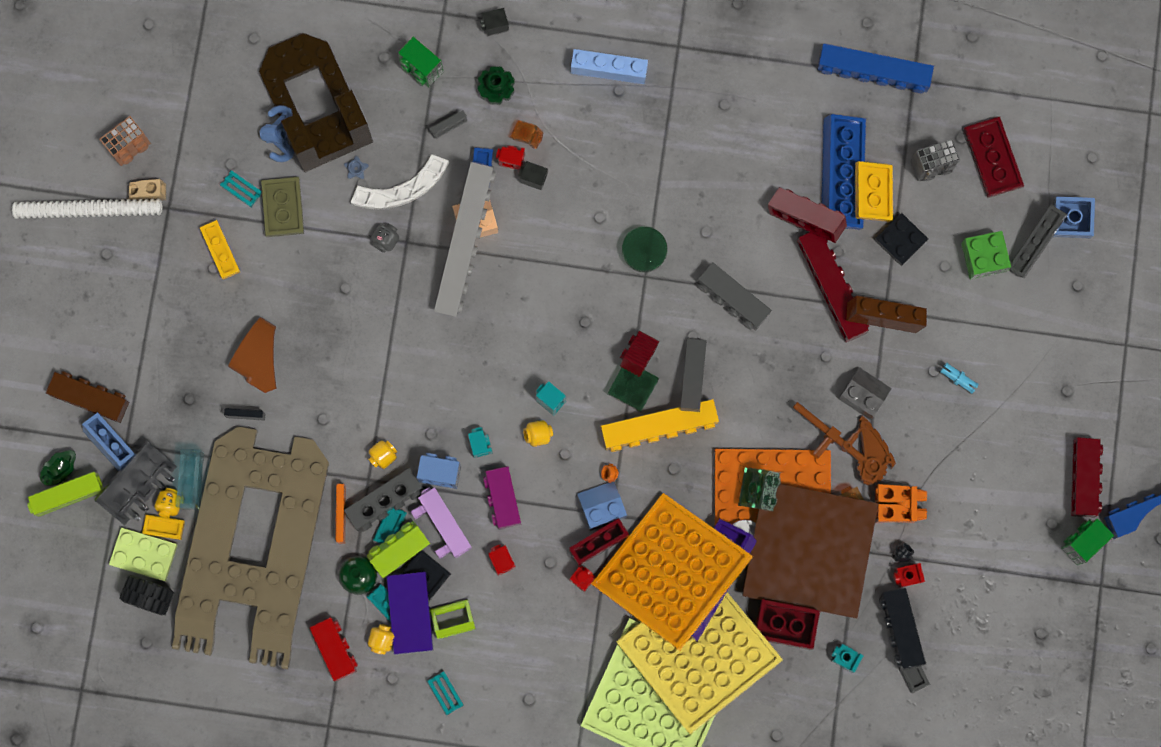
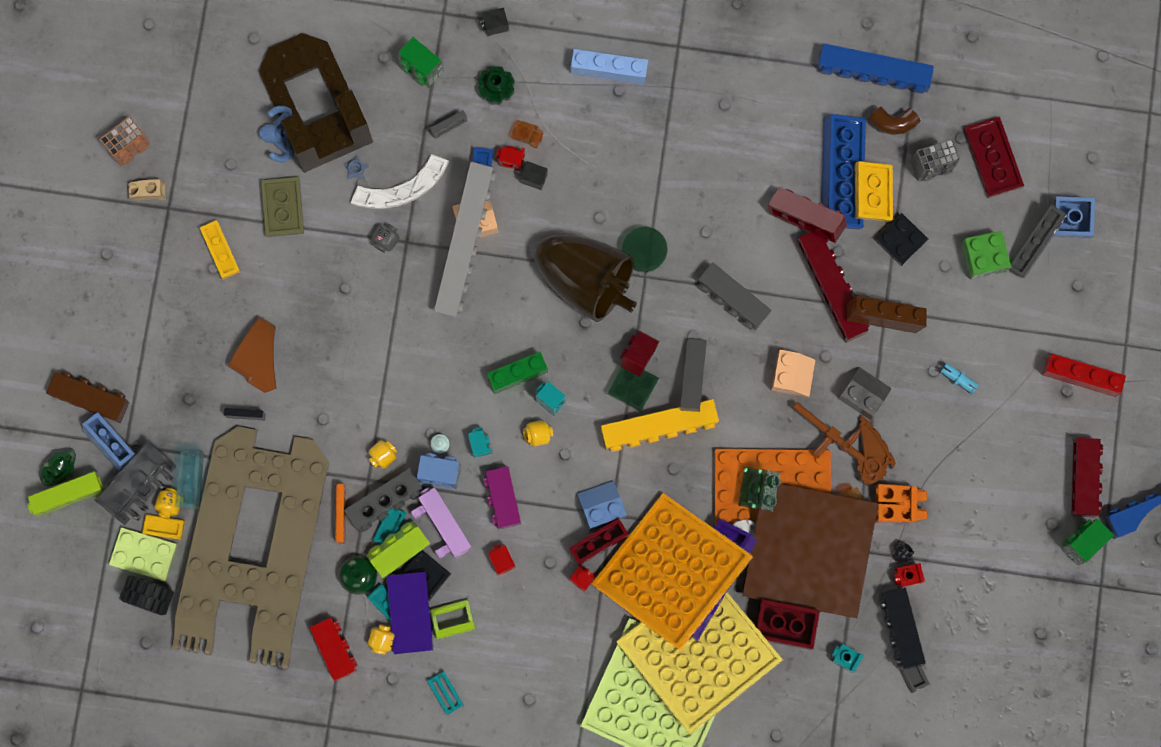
white piece [12,198,162,219] -> none
teal tile [220,170,262,208] -> none
orange plate [601,464,619,483] -> none
none -> light aqua plate [430,434,450,454]
none -> green brick [487,351,548,394]
none -> dark brown windscreen [535,235,637,322]
none -> light nougat slope [771,350,815,397]
none -> reddish brown cylinder [868,106,921,135]
none -> red brick [1042,354,1126,397]

